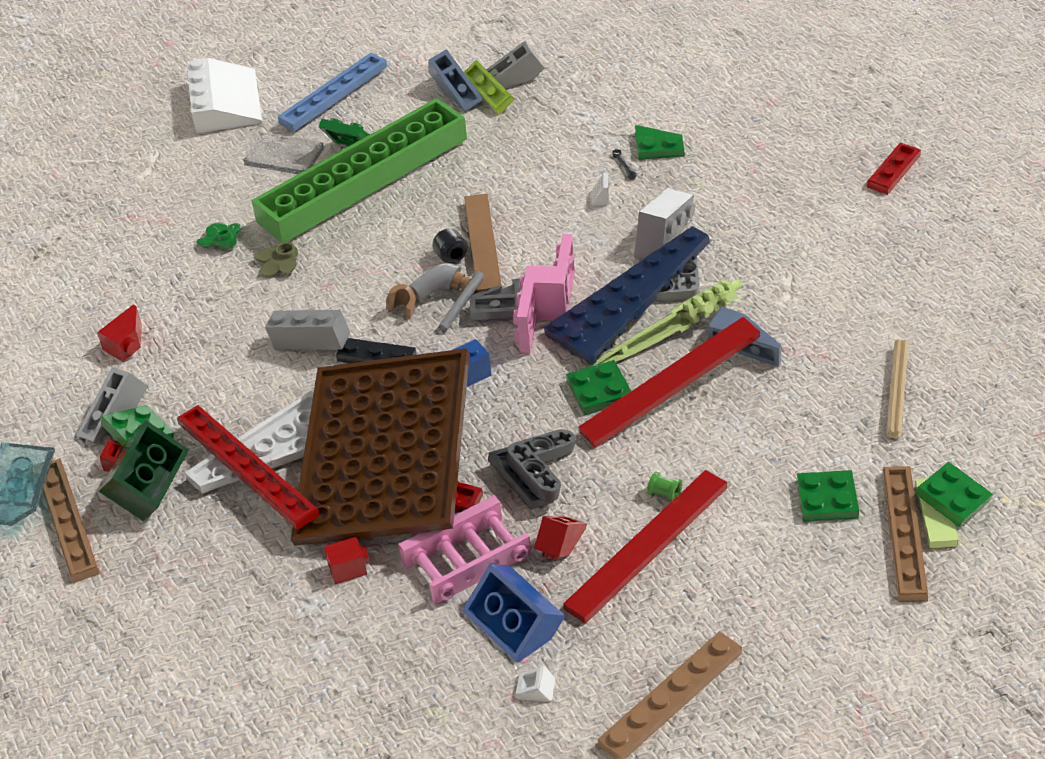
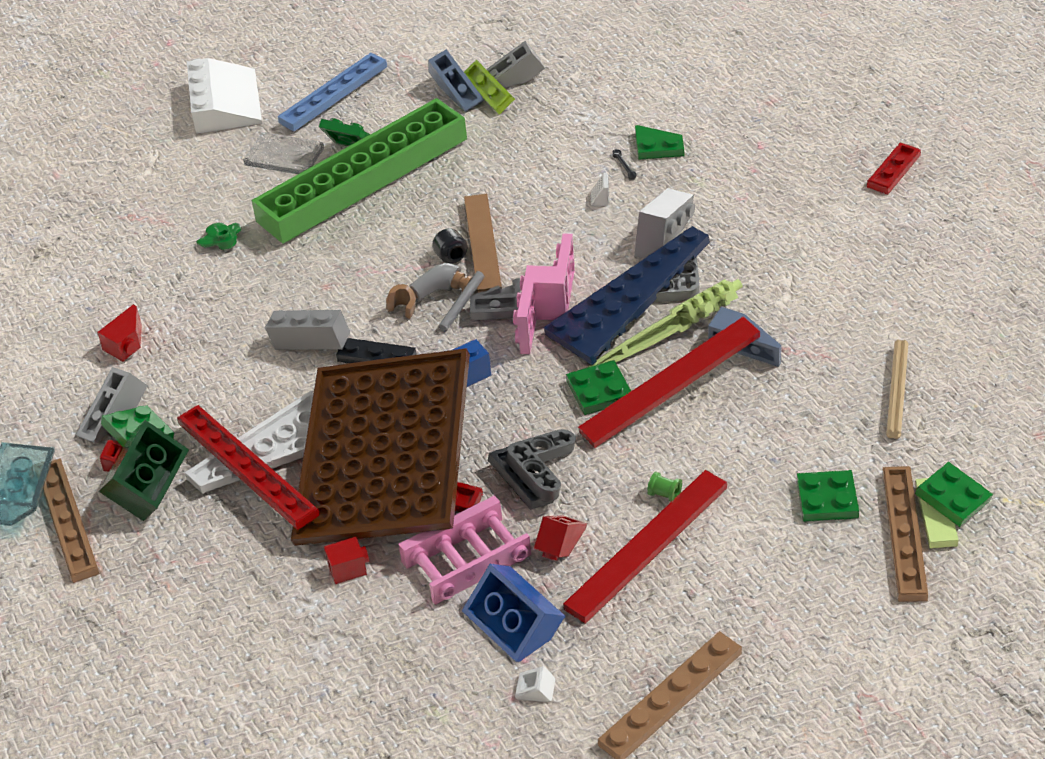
olive plate [253,242,299,277] -> none

